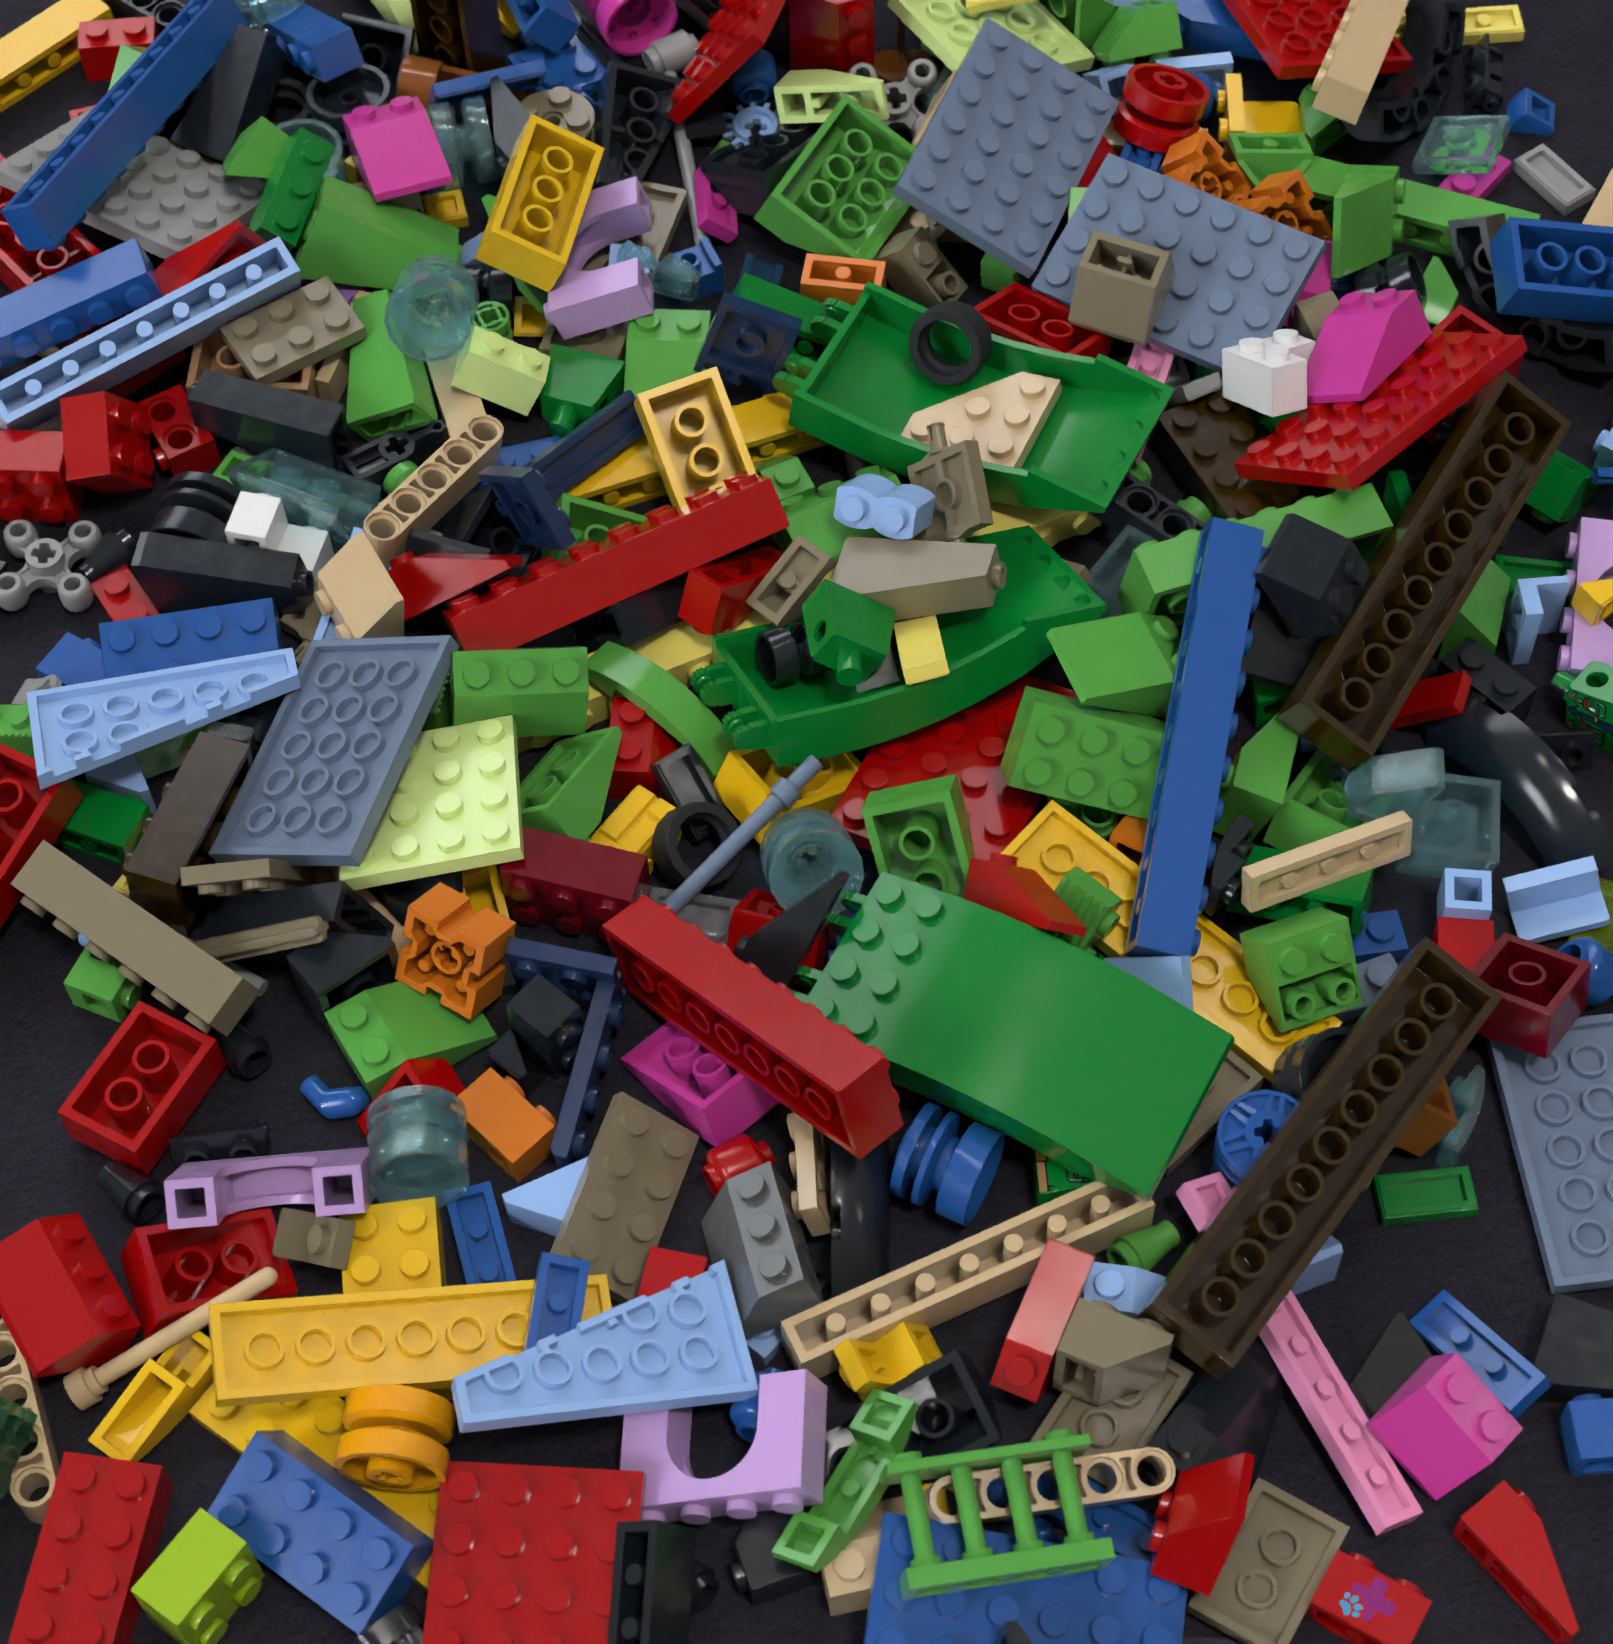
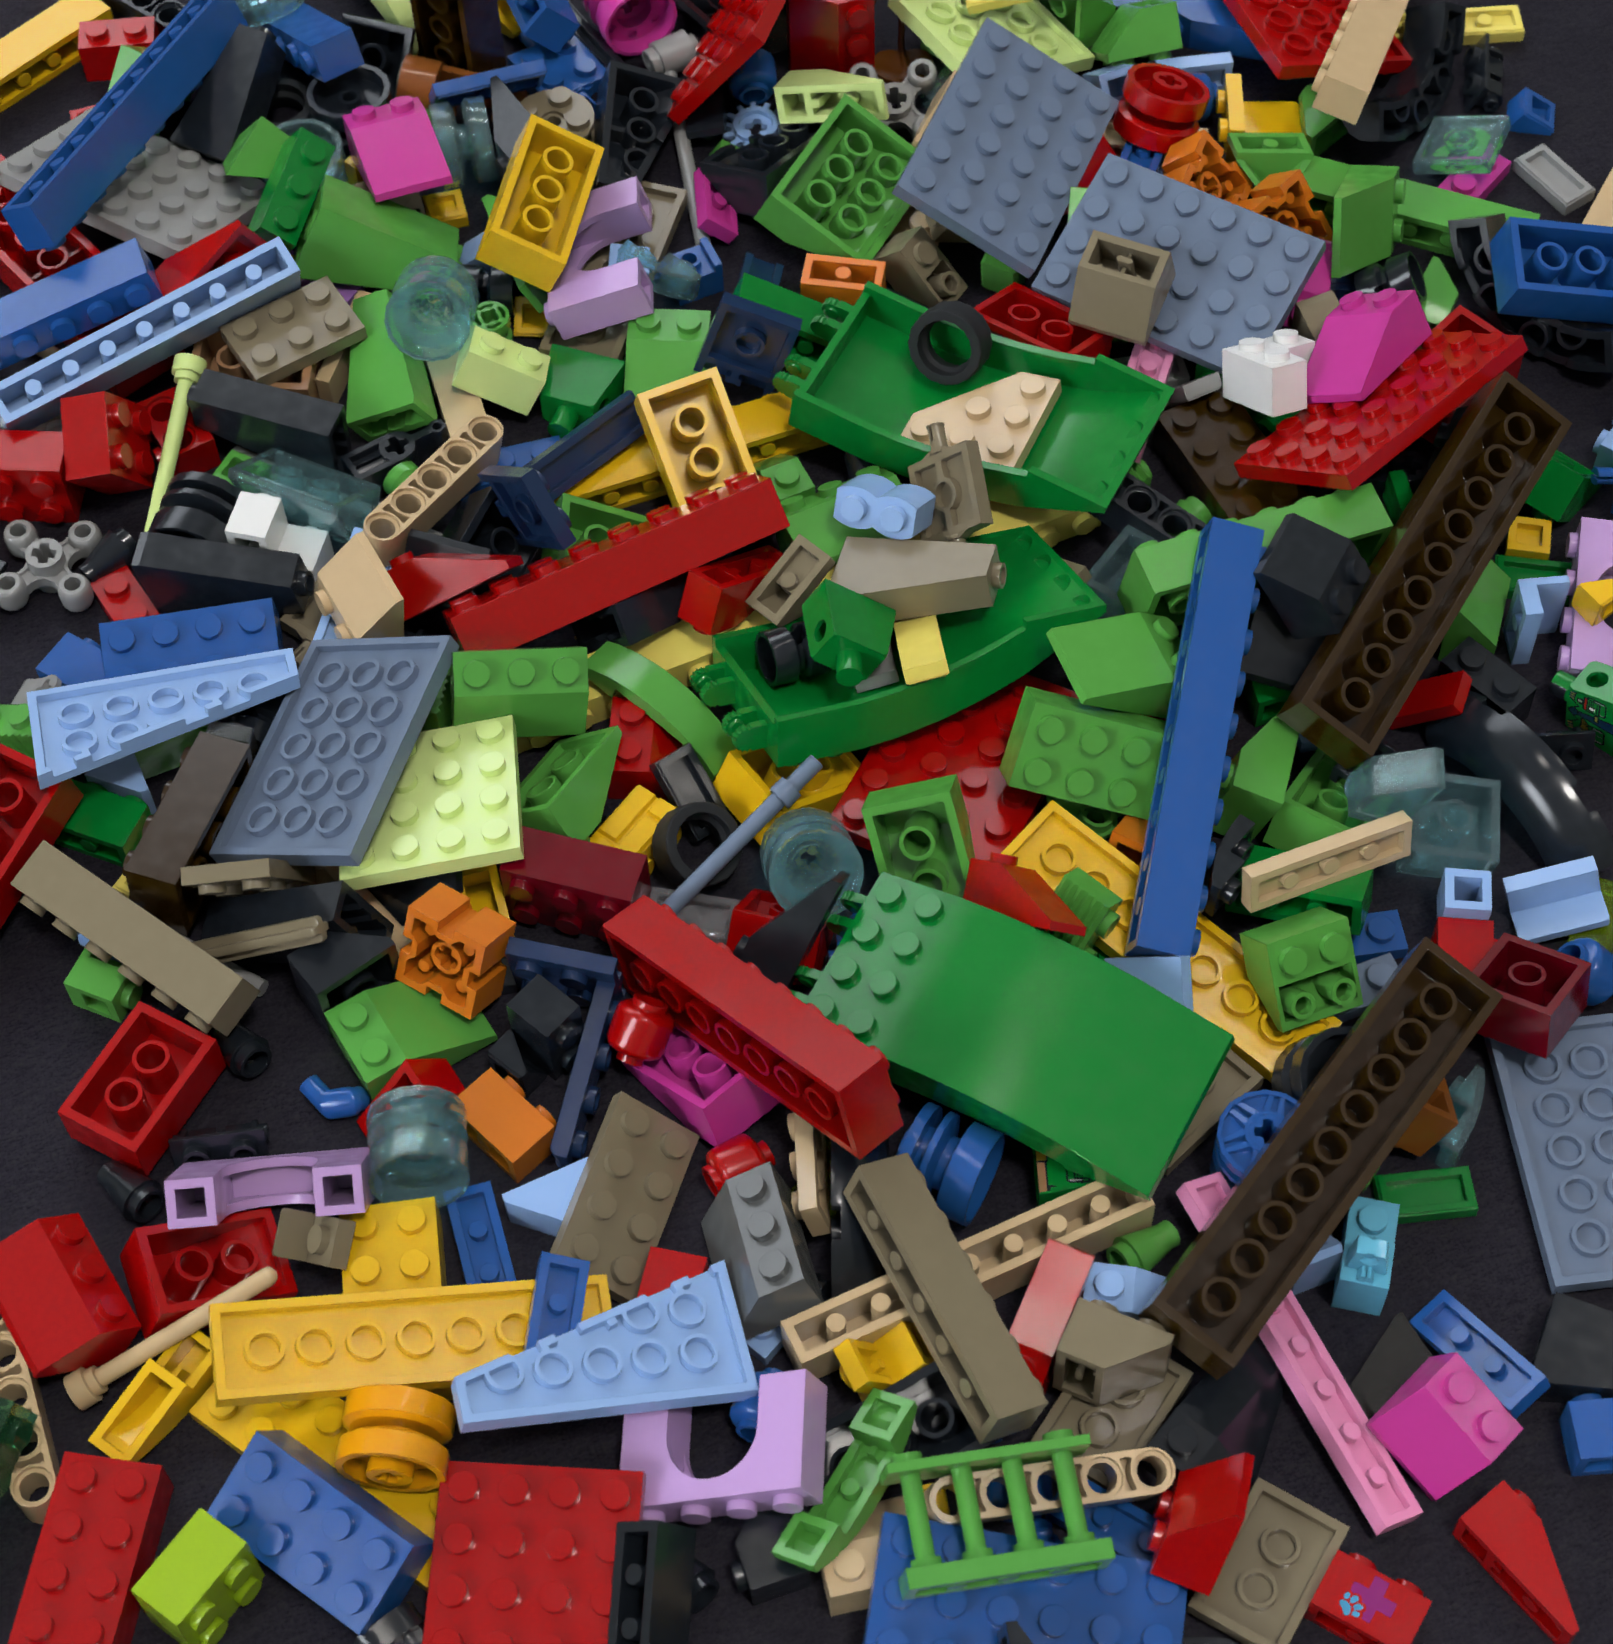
none -> yellowish green piece [144,353,207,532]
none -> red head [606,993,675,1067]
none -> dark tan brick [843,1152,1048,1444]
none -> medium azure hinge [1331,1196,1400,1316]
none -> yellow plate [1504,516,1552,560]

